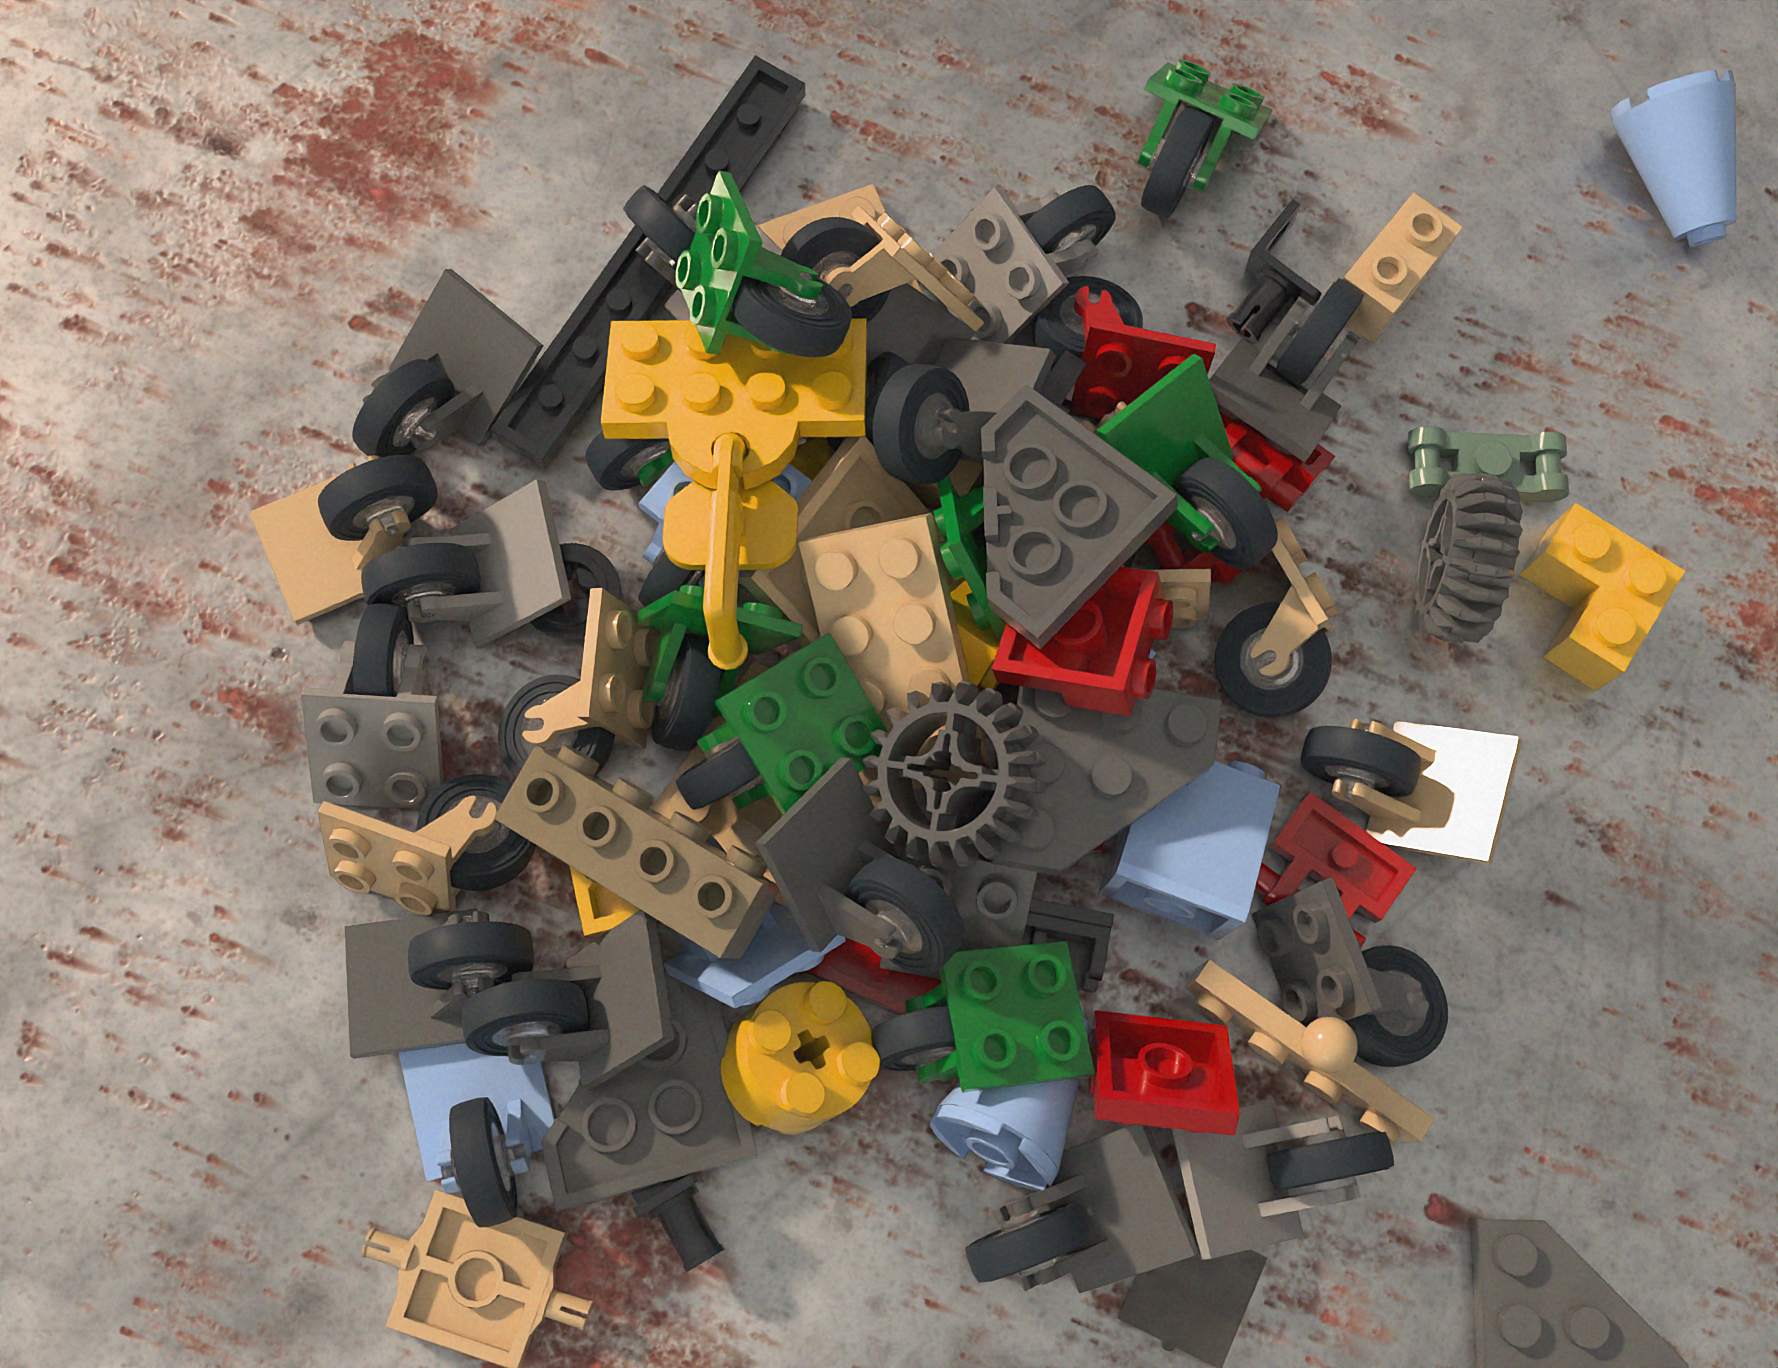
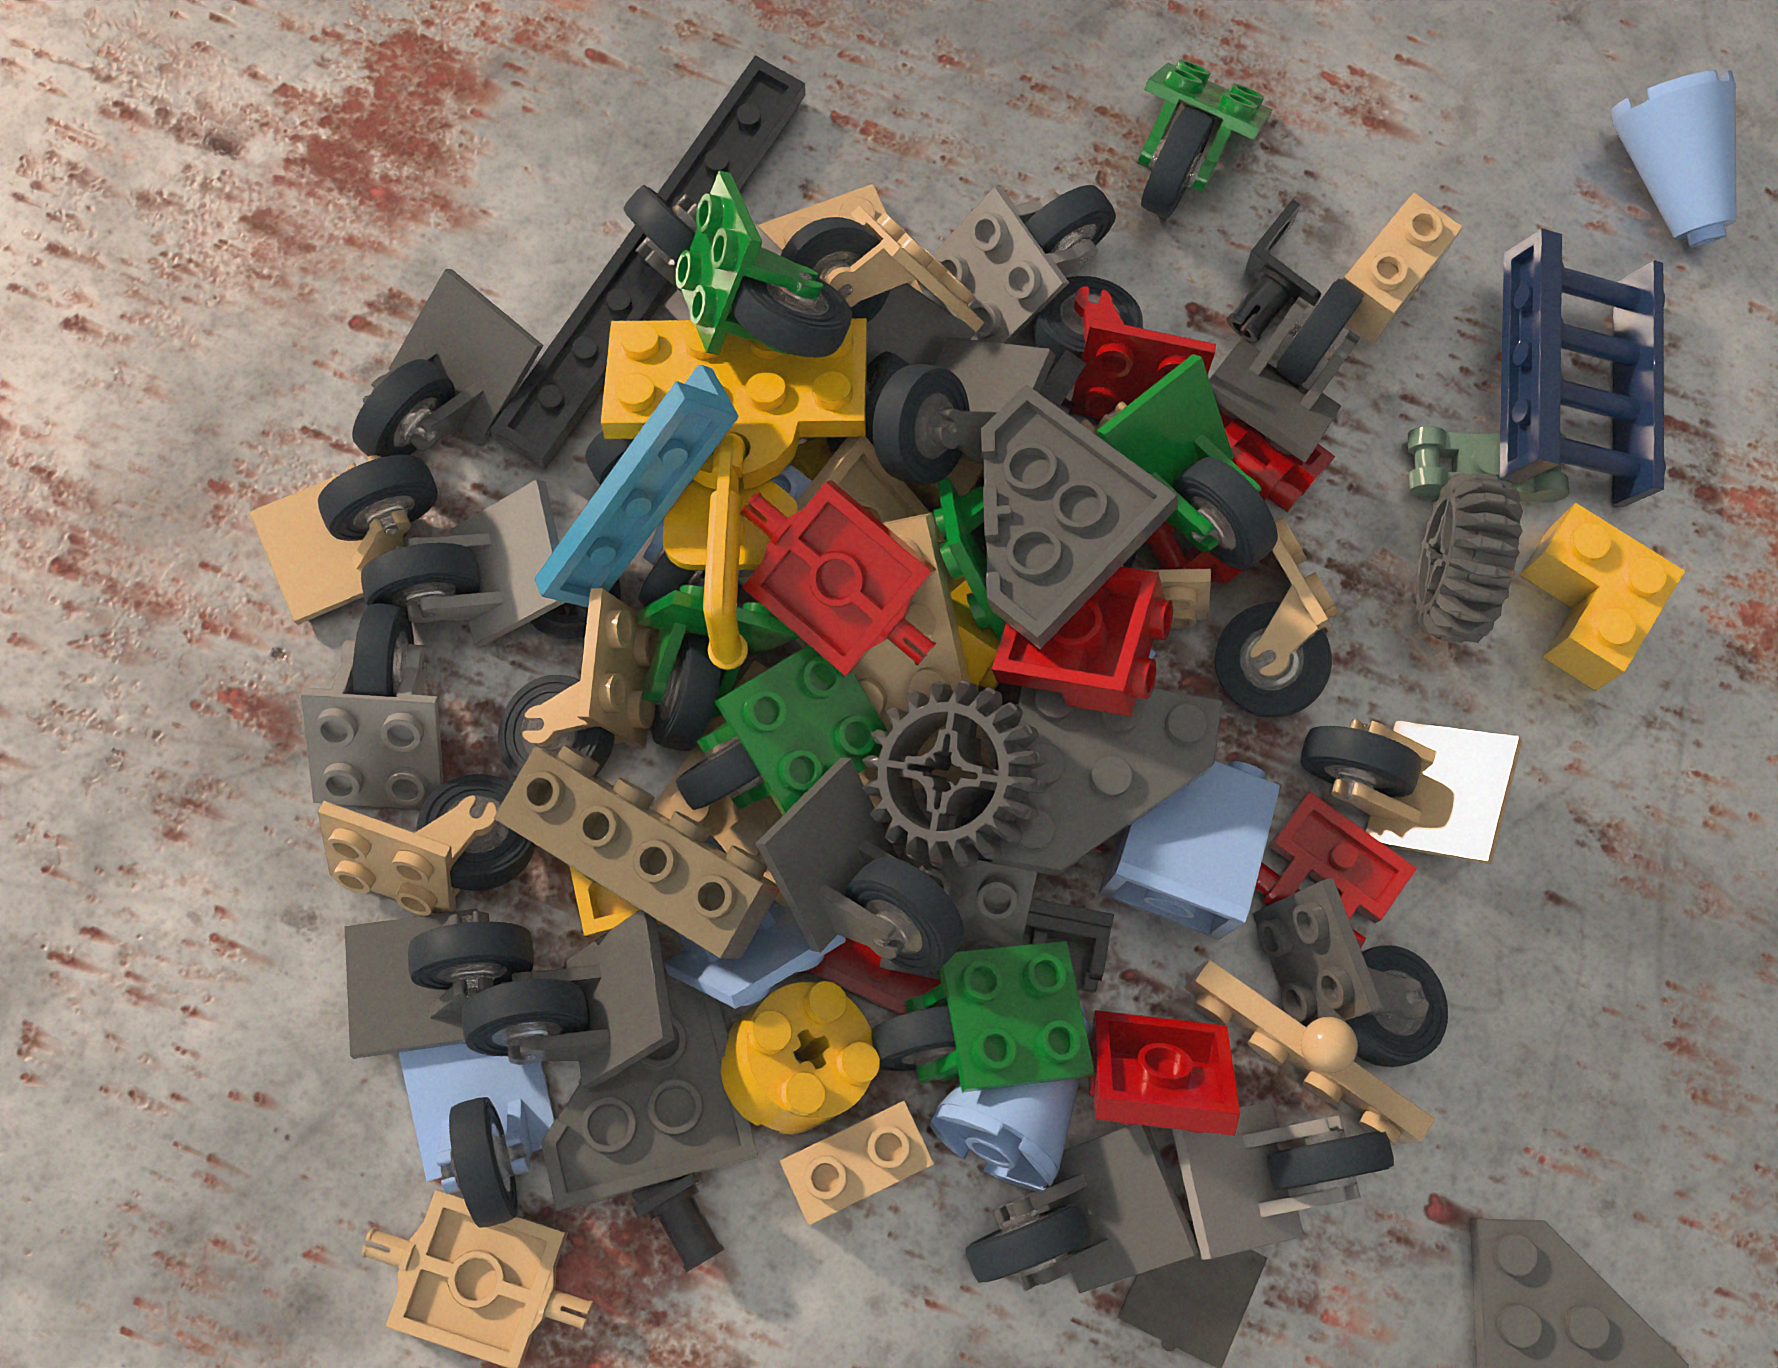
none -> dark azure panel [534,364,739,608]
none -> red plate [740,480,937,676]
none -> tan brick [779,1101,934,1226]
none -> dark blue fence [1499,228,1666,508]

